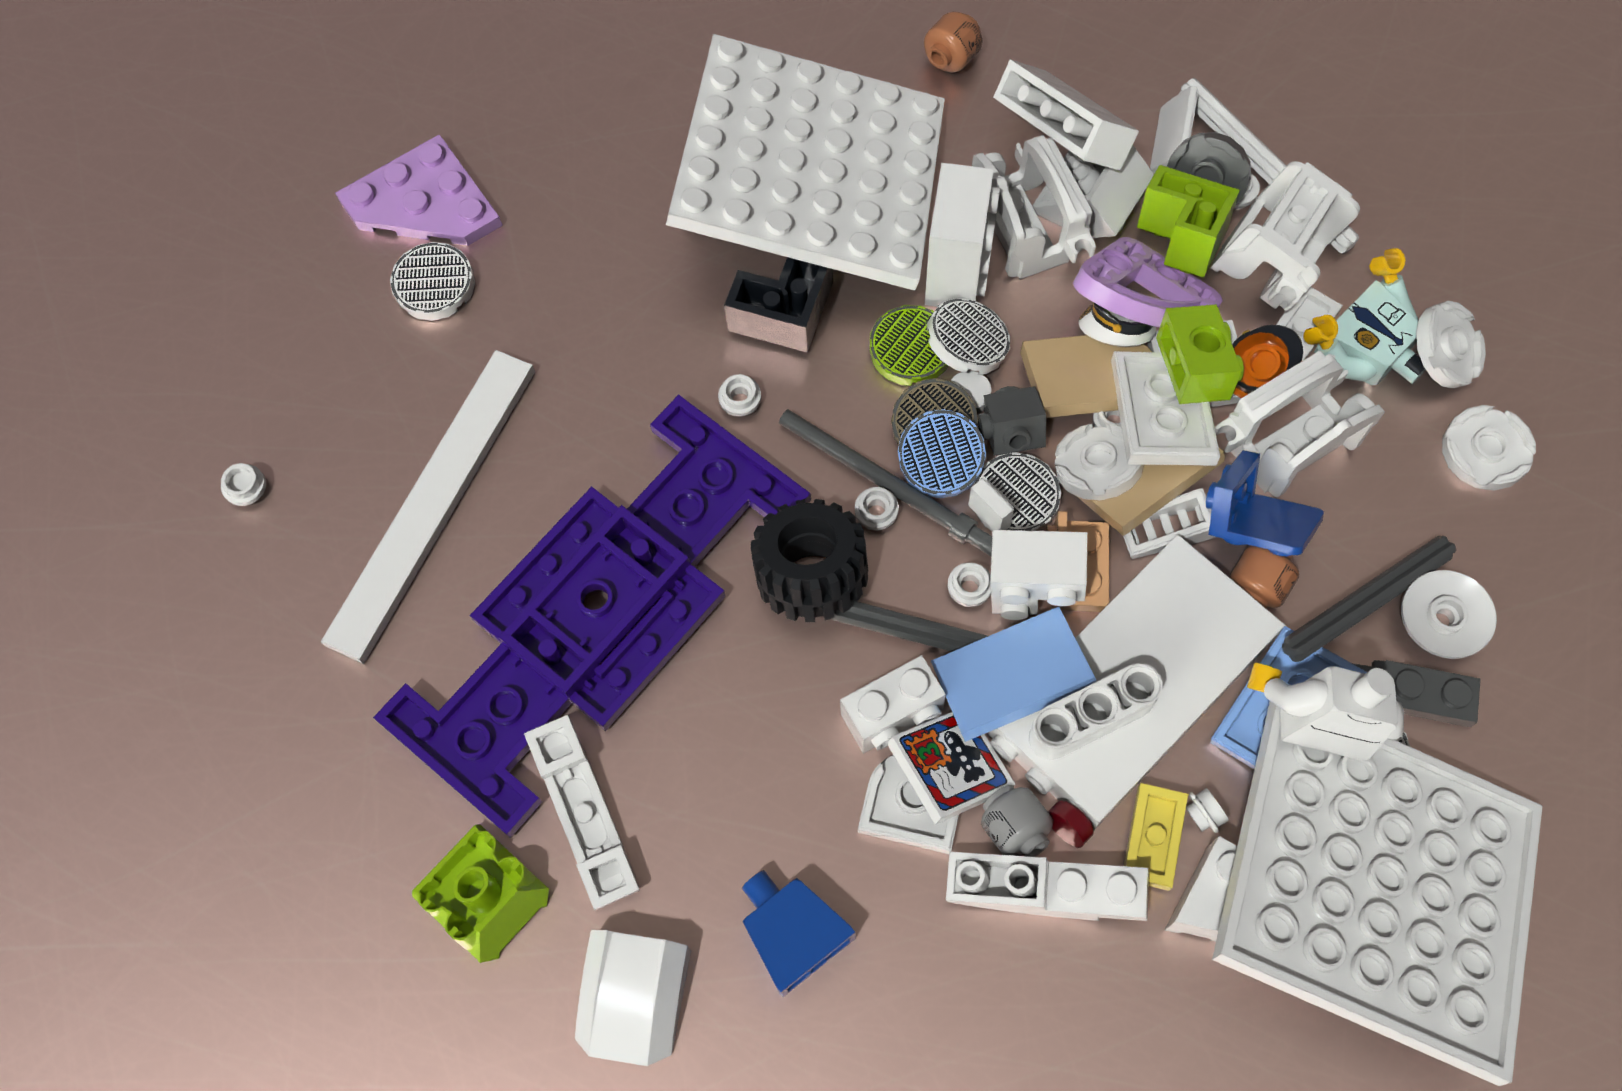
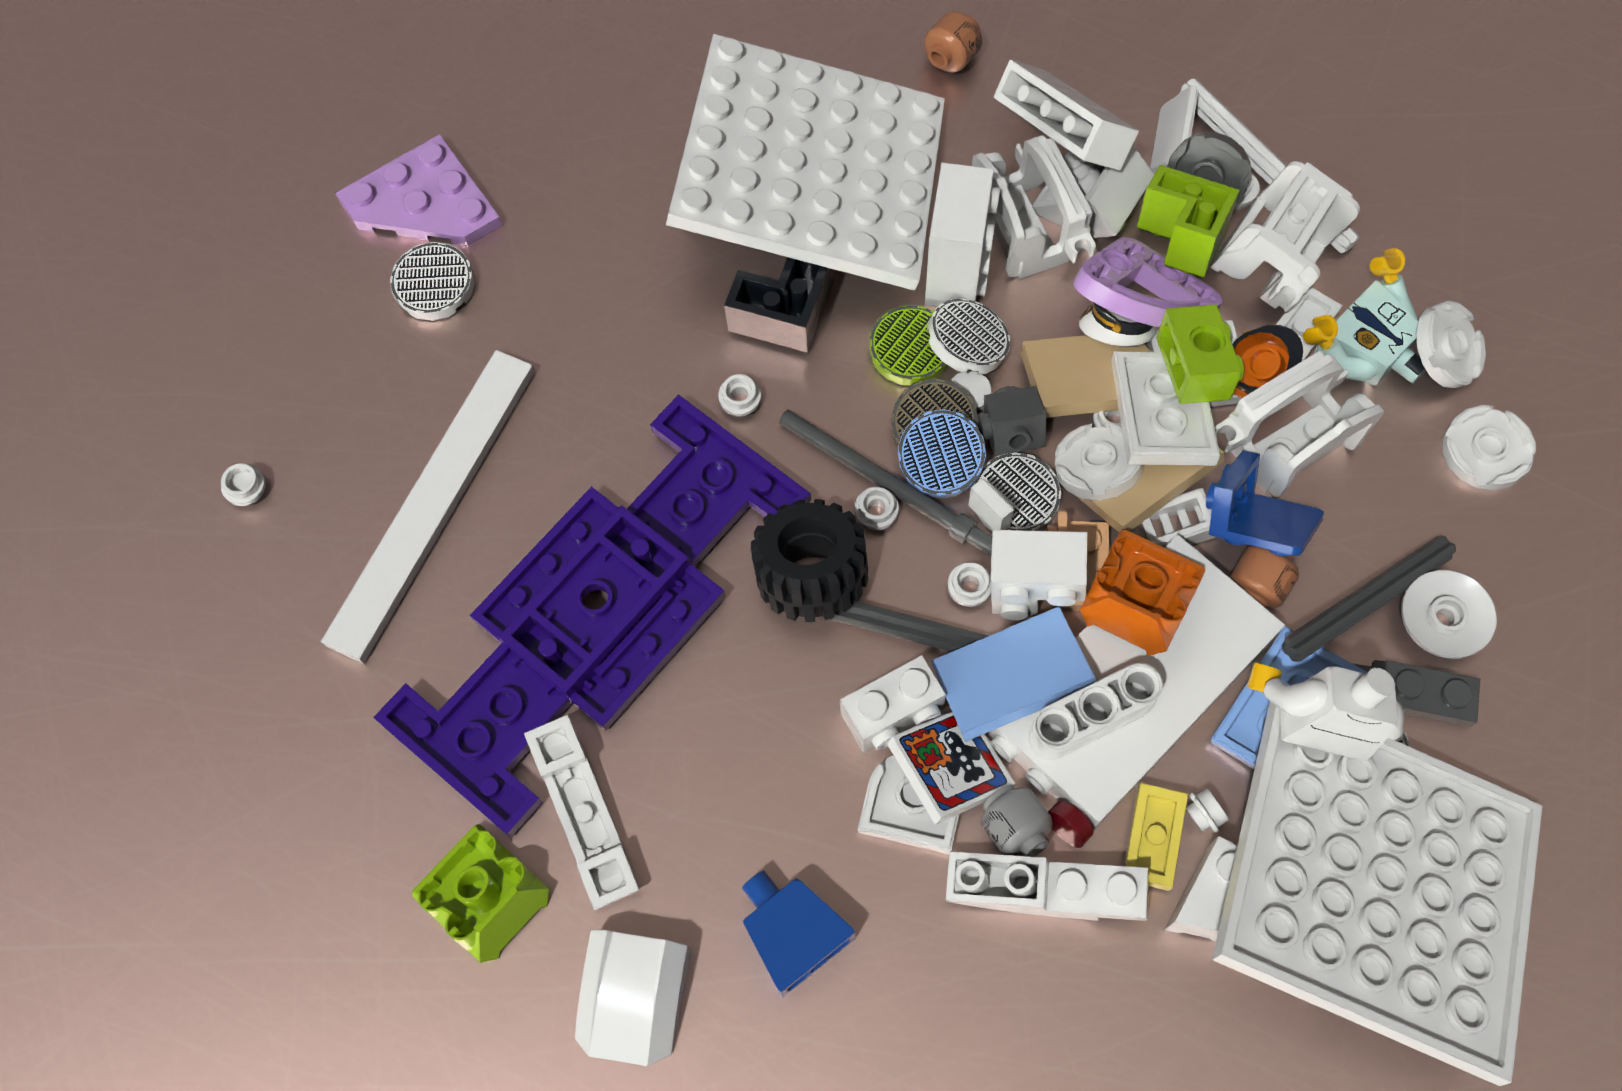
none -> orange slope [1080,529,1205,656]

